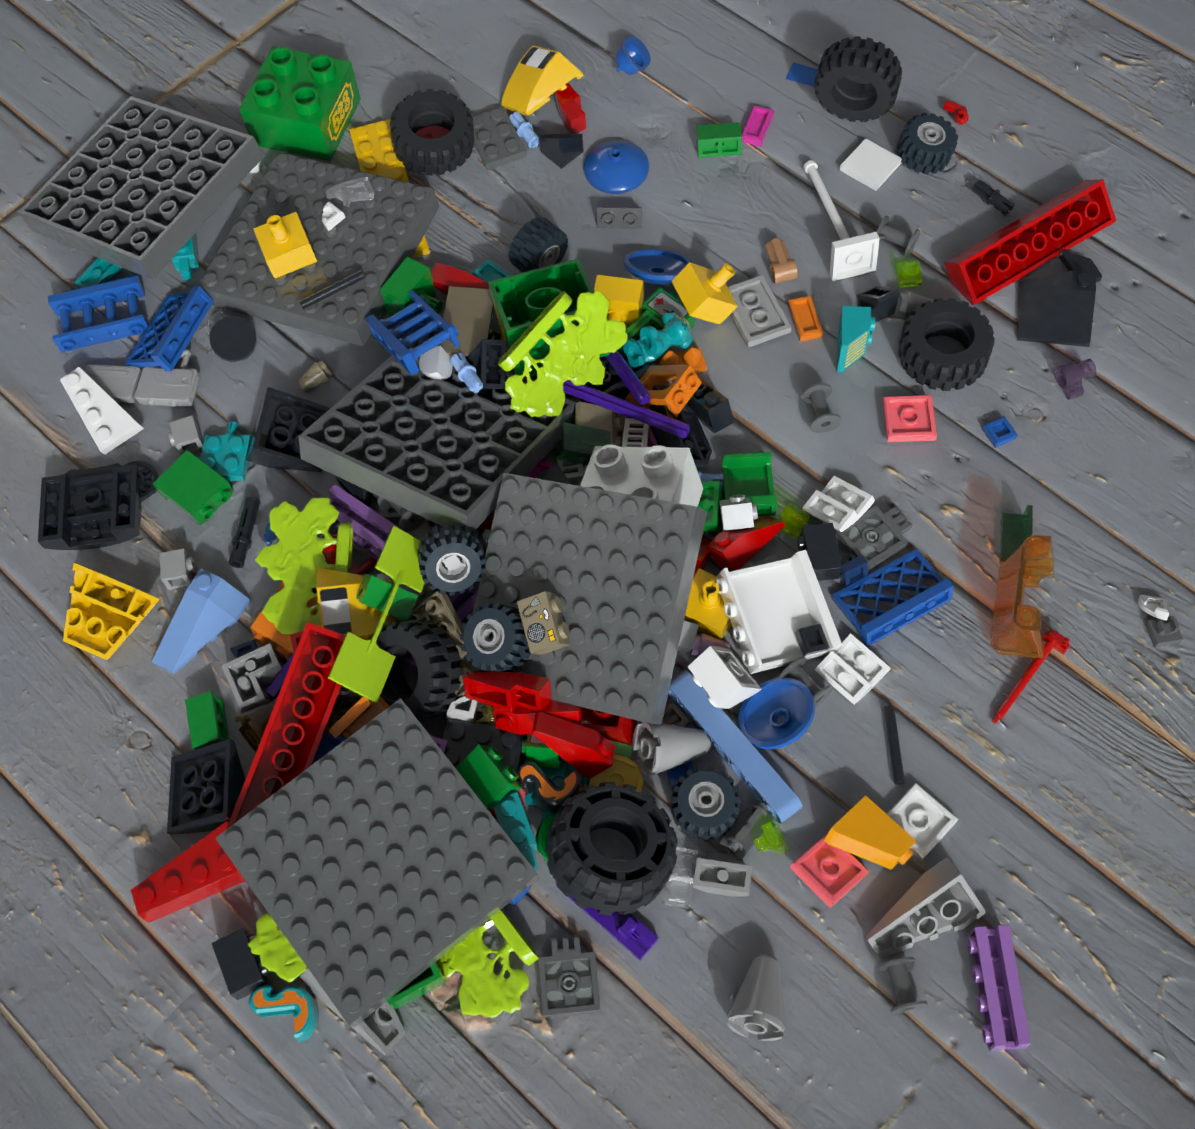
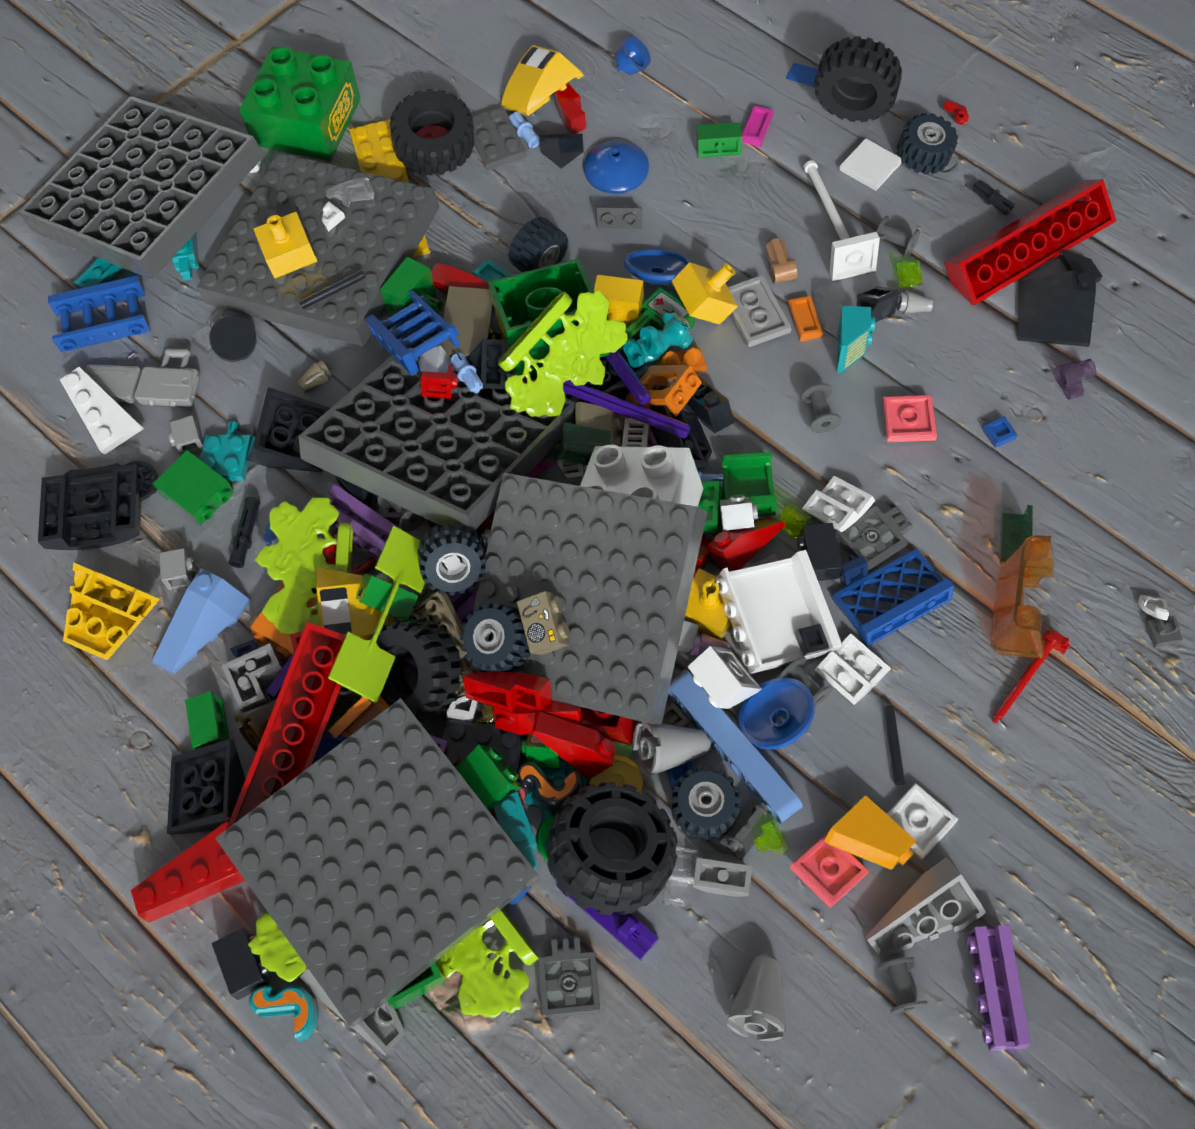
blue fence [125,286,214,371] -> none
black tyre [898,298,995,391] -> none
none -> red bracket [421,365,458,399]

